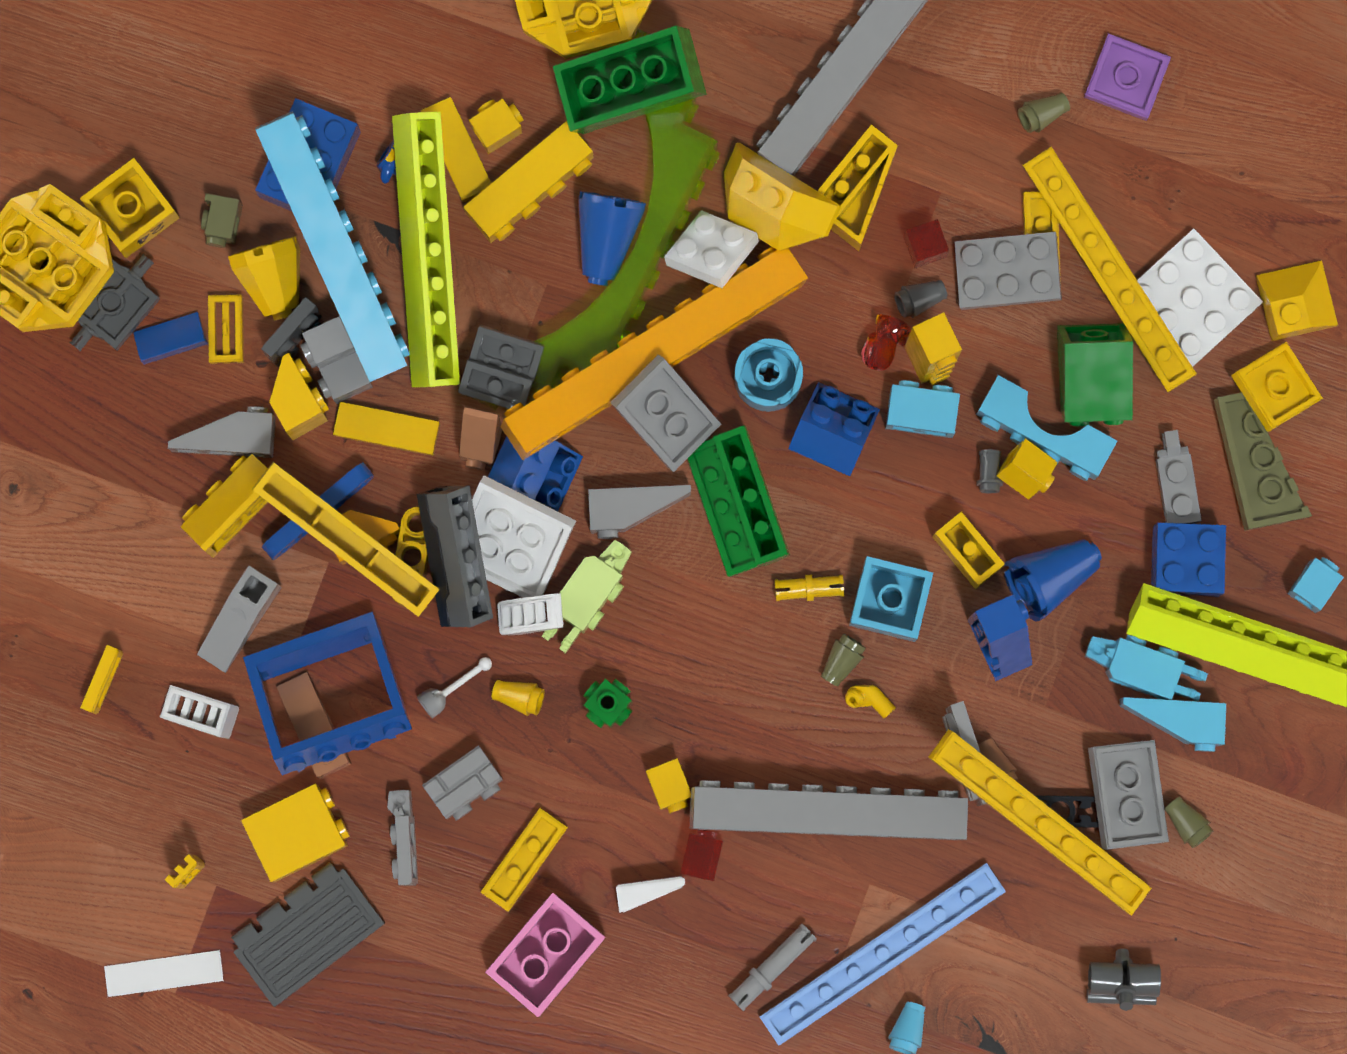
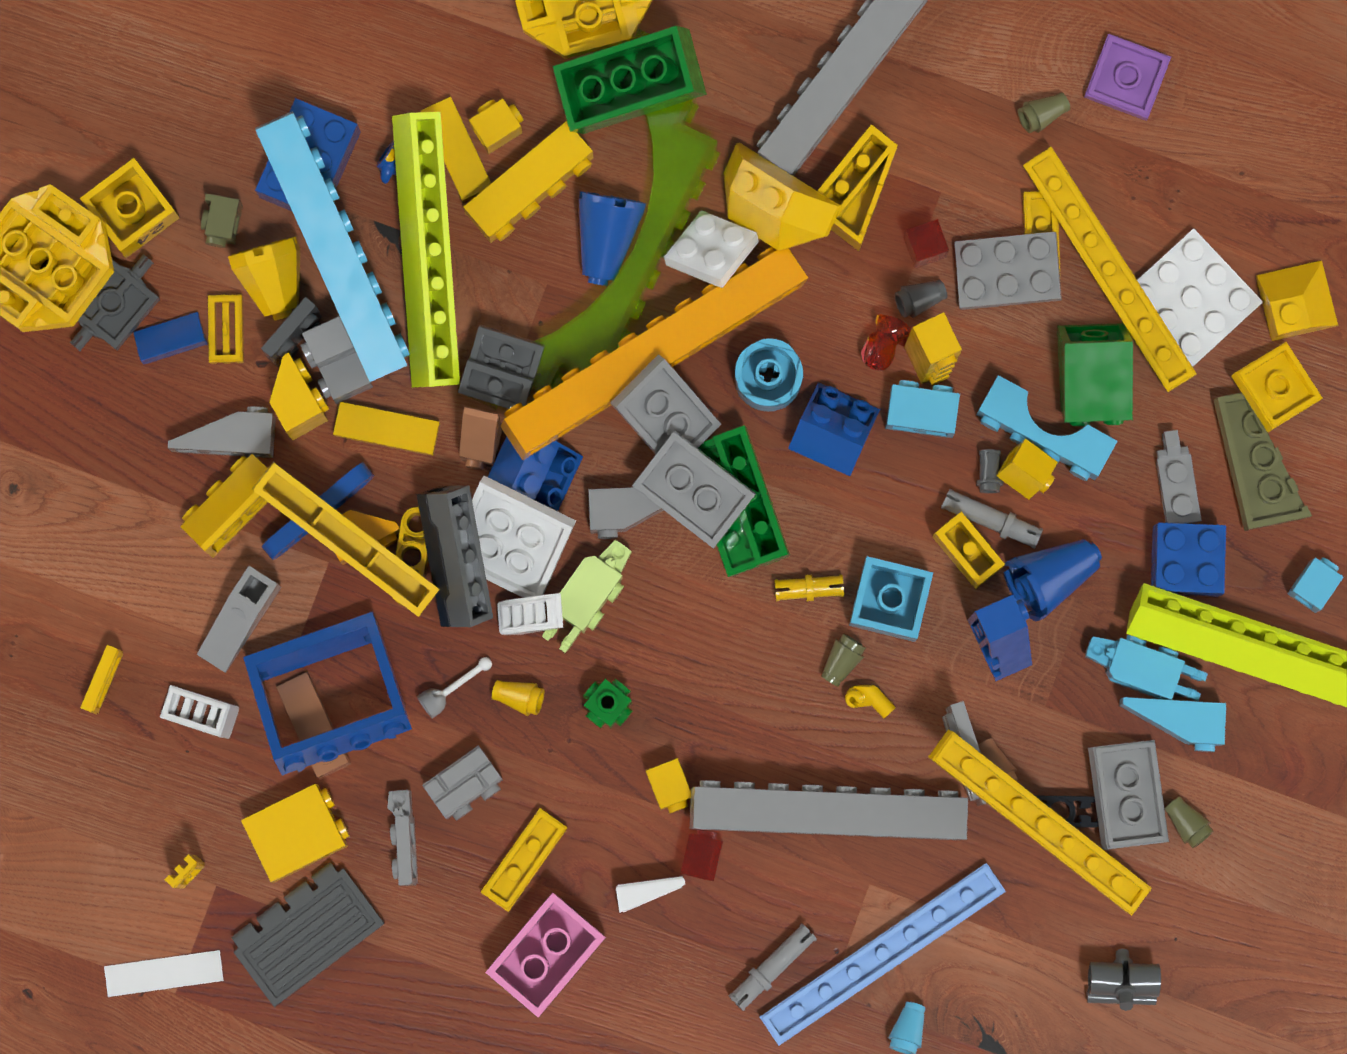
none -> light grey plate [632,431,756,549]
none -> light grey pin [941,489,1043,549]

